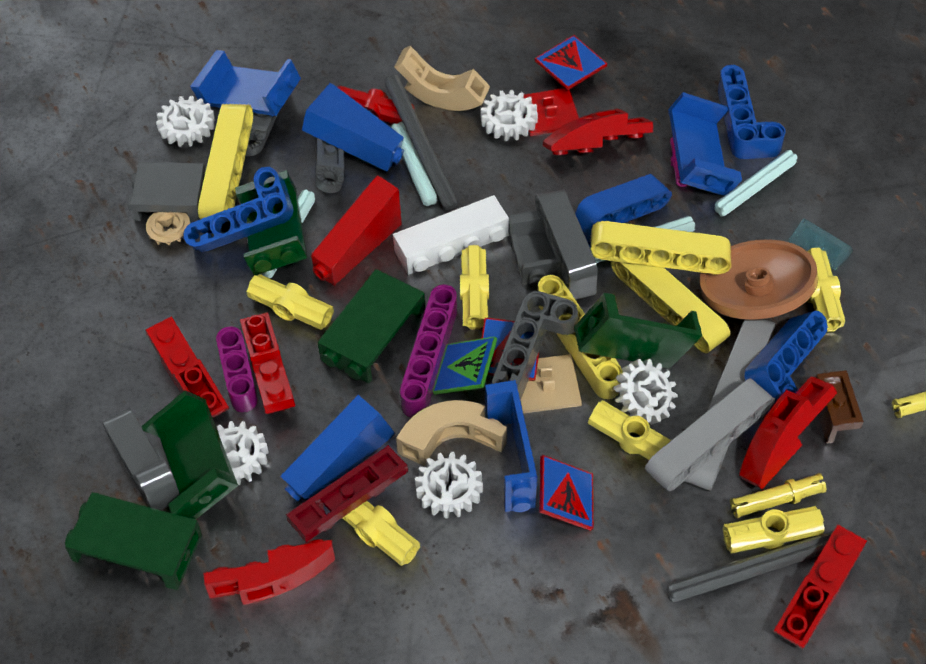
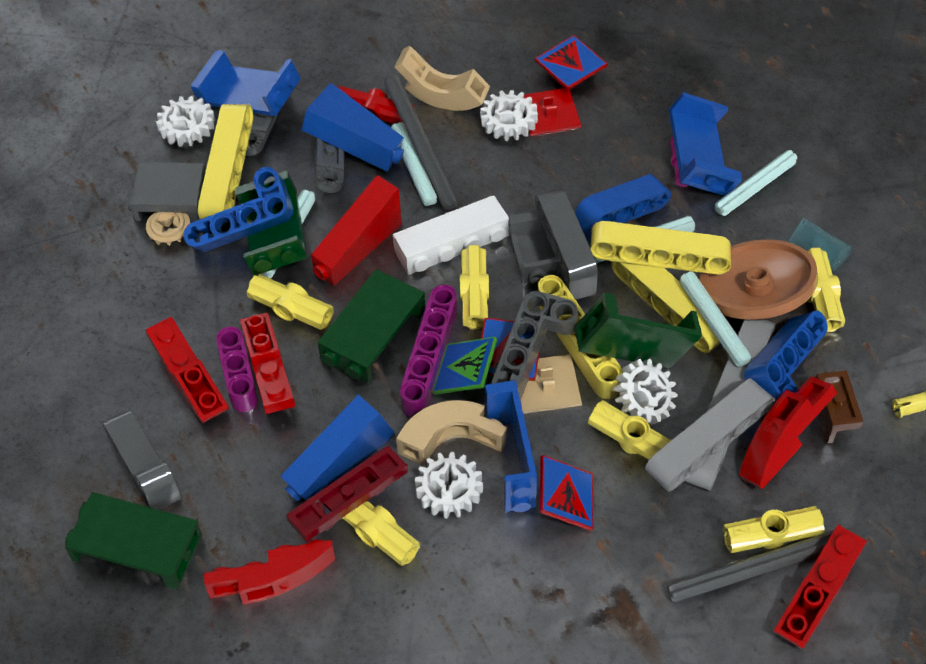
dark green panel [141,390,238,520] -> none
white gear [217,421,269,486] -> none
red slope [543,109,653,155] -> none
blue beam [718,65,785,159] -> none
light yellow pin [730,473,826,519] -> none
none -> light aqua axle [680,271,751,367]

